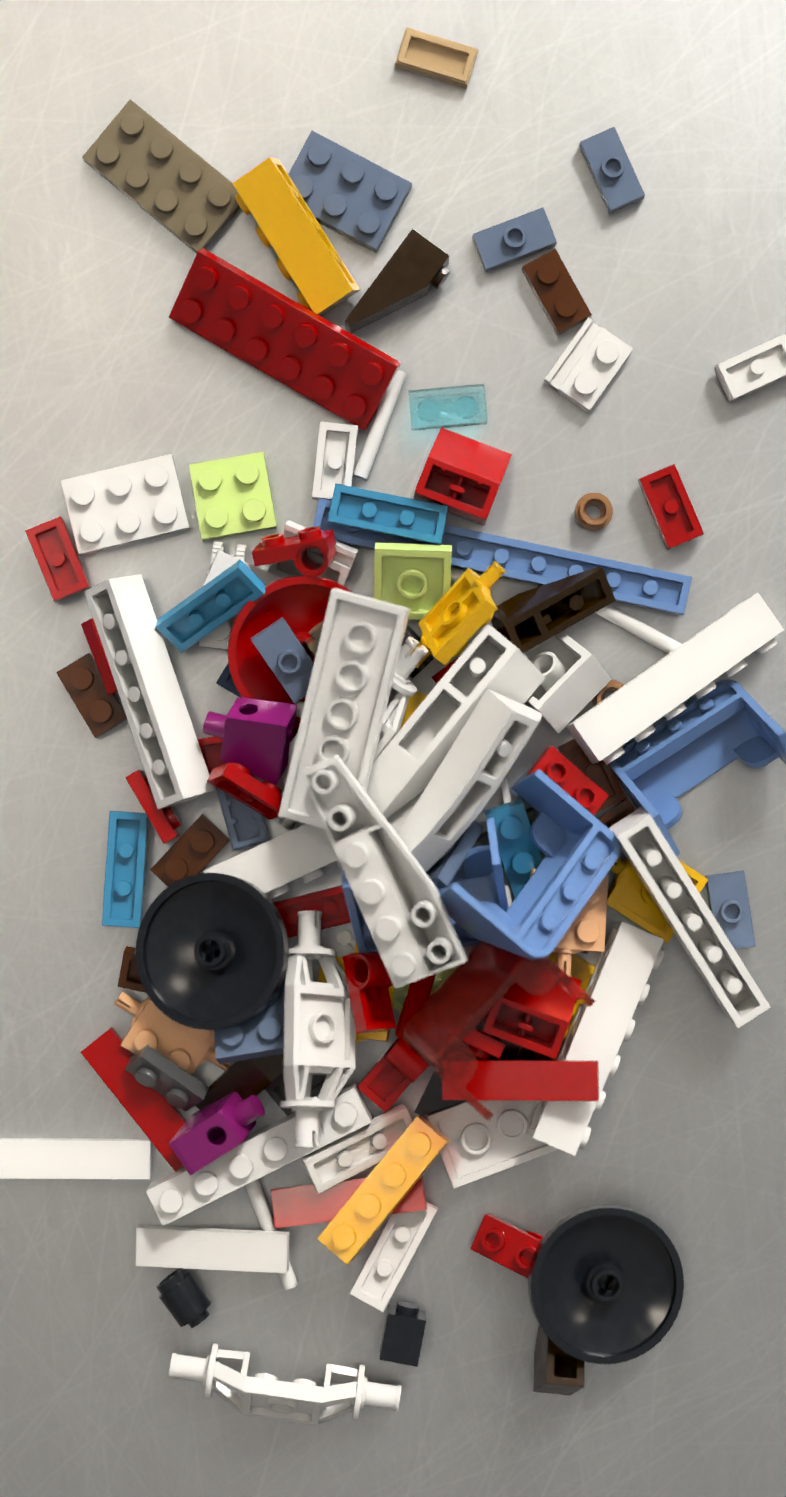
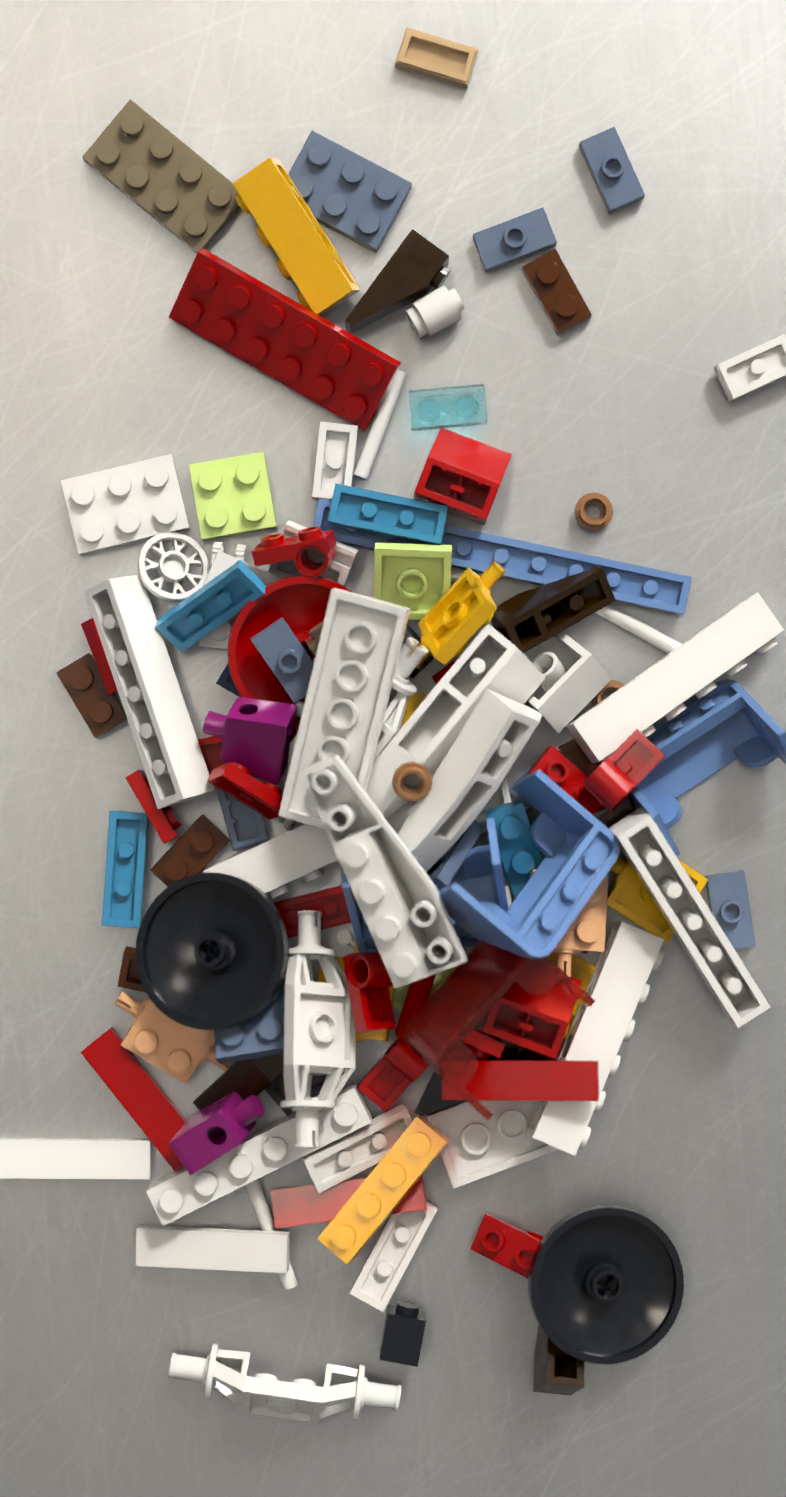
red plate [25,516,91,602] -> none
dark grey plate [125,1045,209,1111] -> none
black brick [156,1268,211,1328] -> none
white plate [544,317,633,413] -> none
red plate [638,464,704,550] -> none
none -> white wheel [137,532,209,602]
none -> medium nougat plate [392,762,432,801]
none -> white brick [405,285,464,338]
none -> red plate [583,729,666,812]

